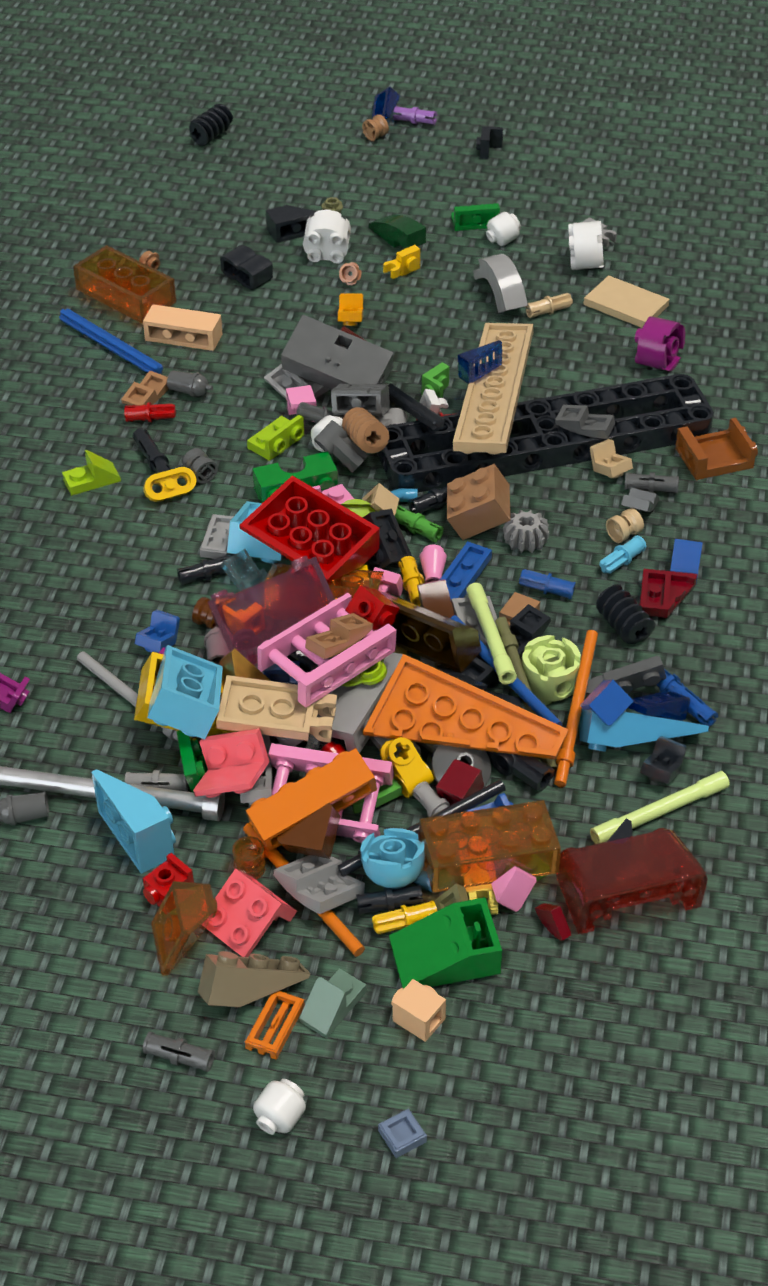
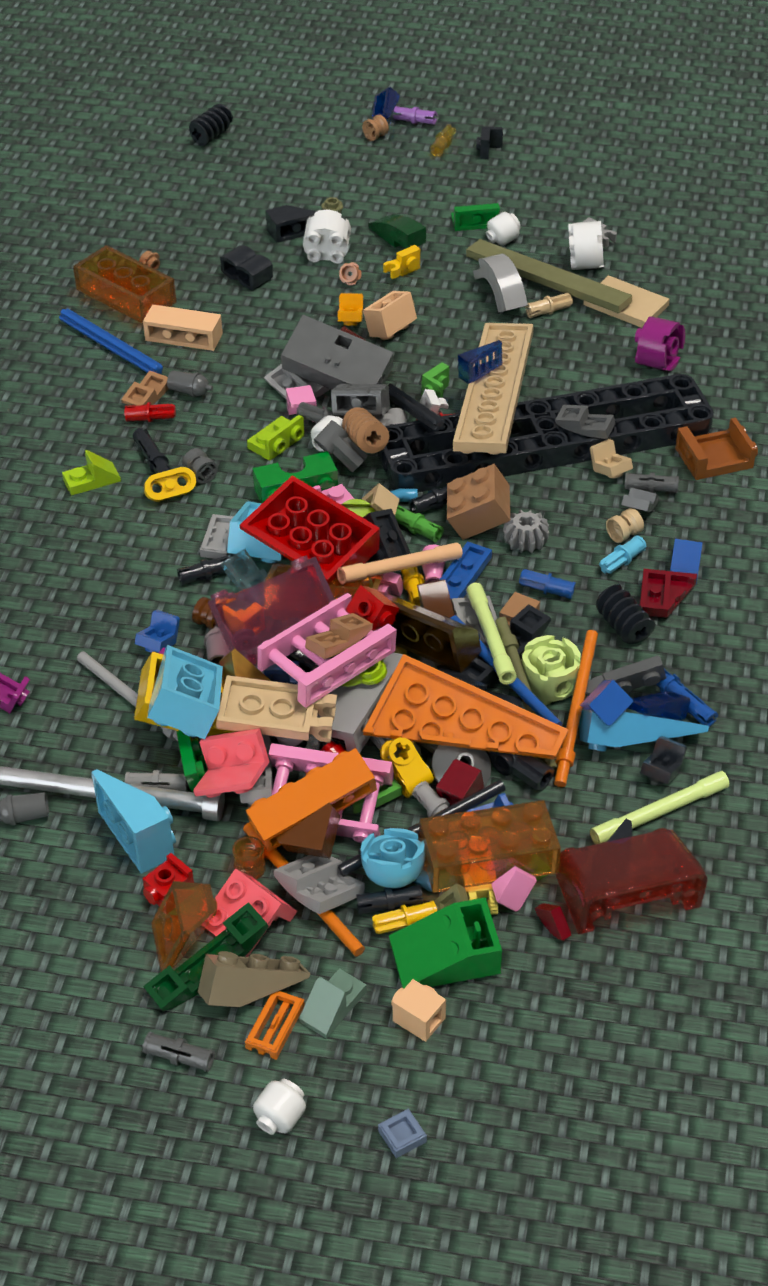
none -> dark green slope [143,902,269,1012]
none -> light nougat piece [337,542,463,584]
none -> light nougat brick [363,291,417,340]
none -> clear yellow axle [430,124,456,157]
none -> olive tile [466,239,632,313]

